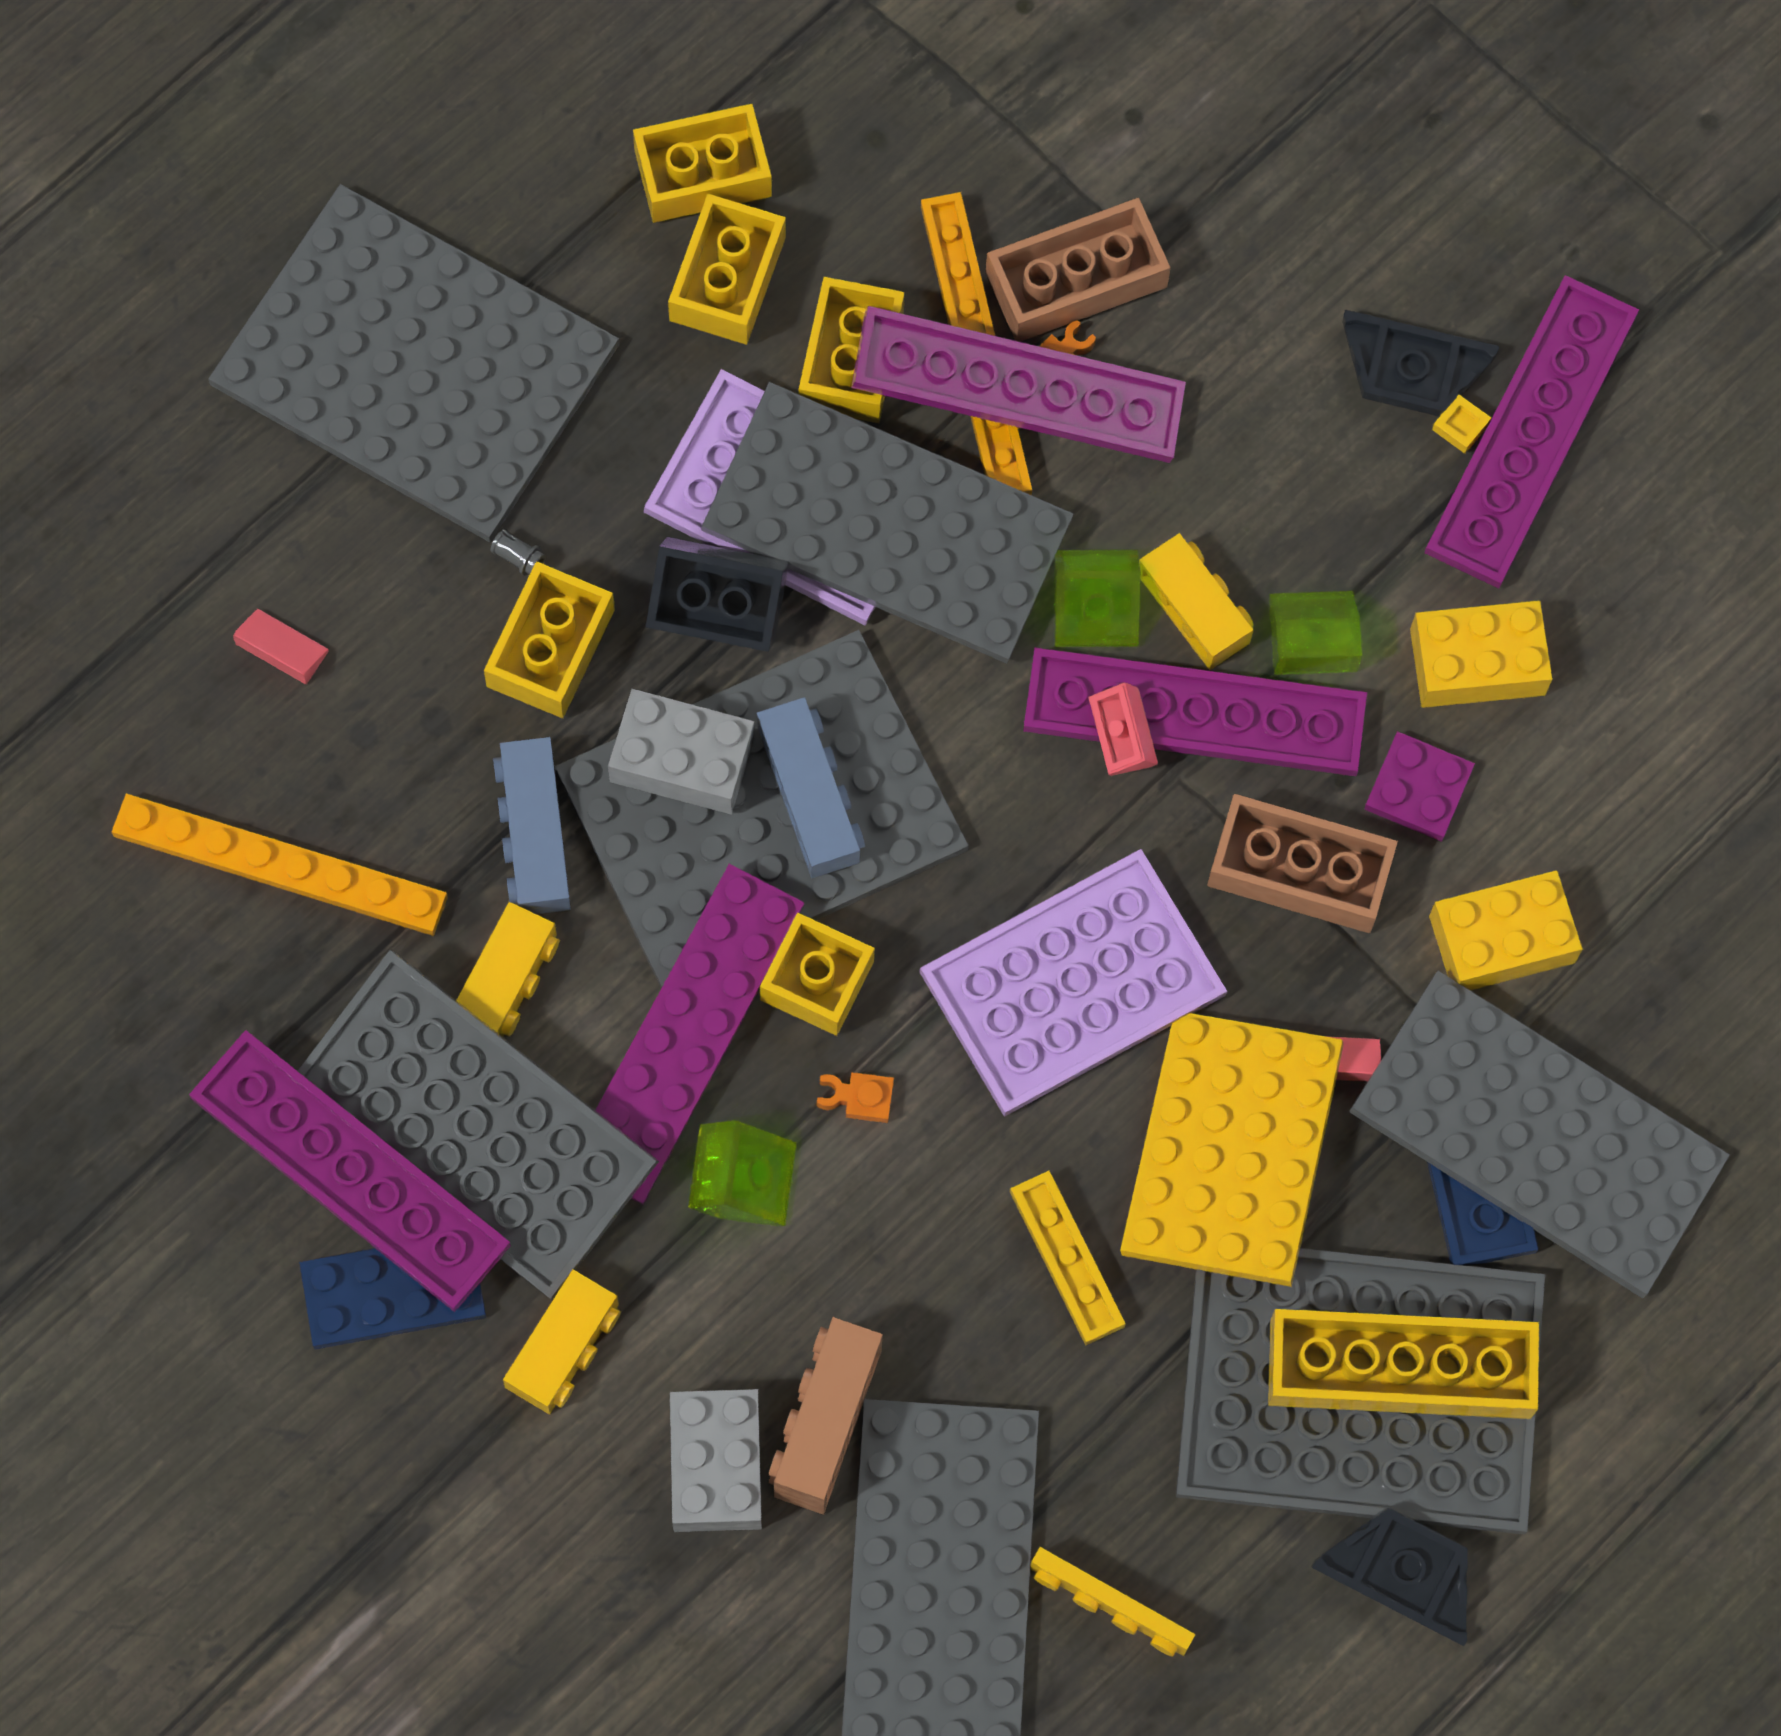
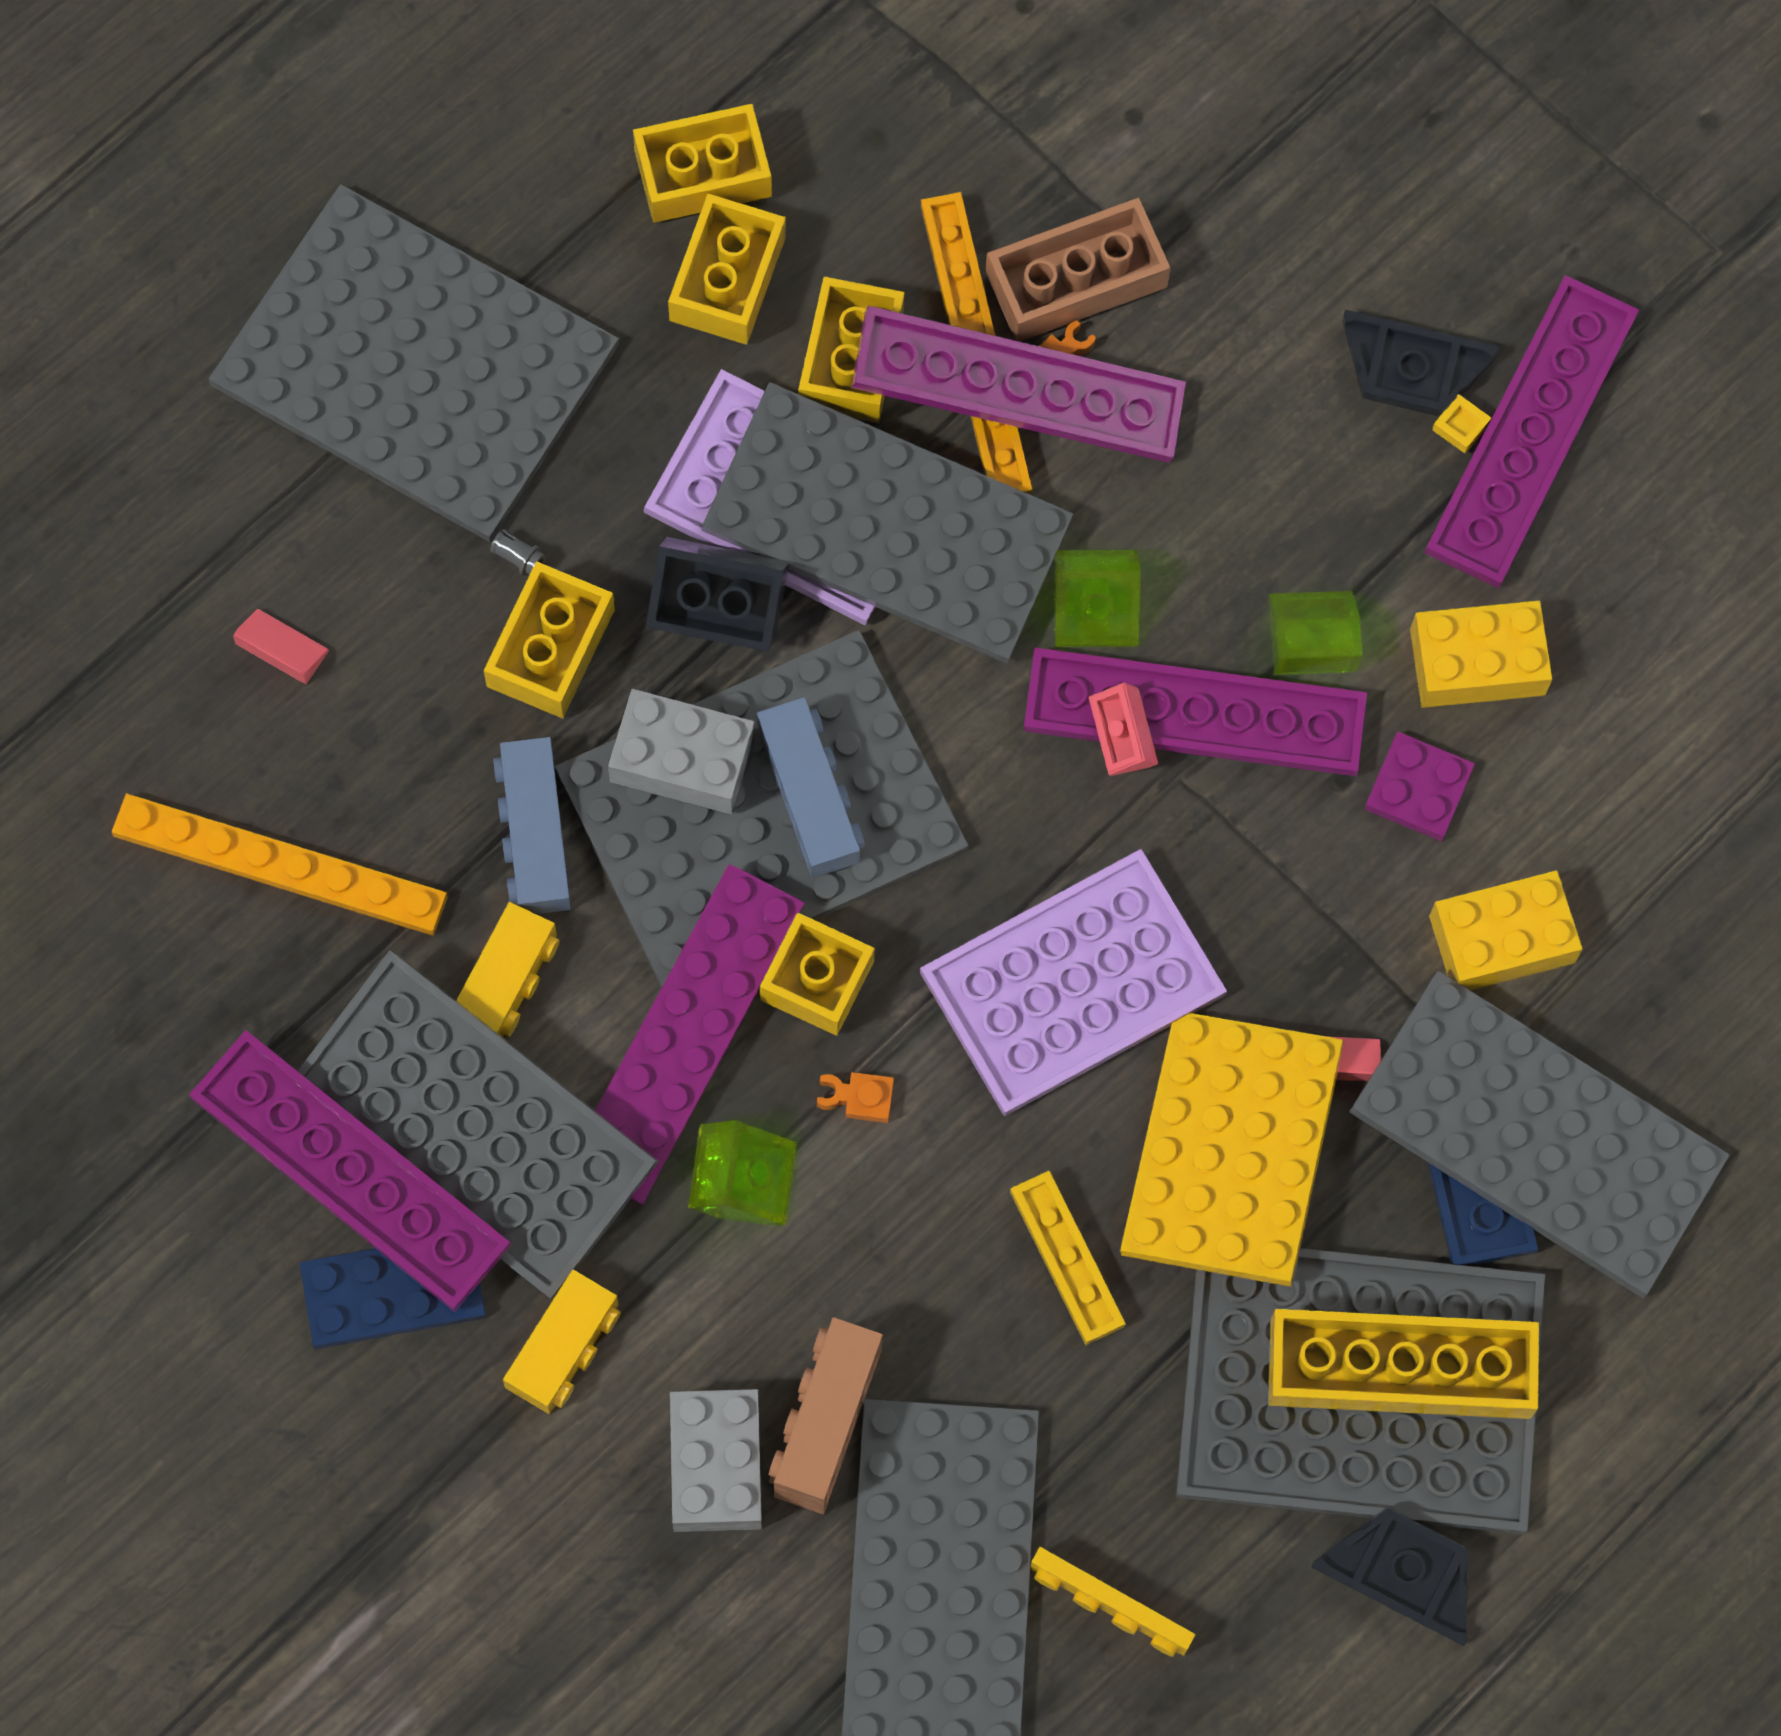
yellow brick [1137,533,1254,670] -> none
nougat brick [1207,794,1398,933] -> none

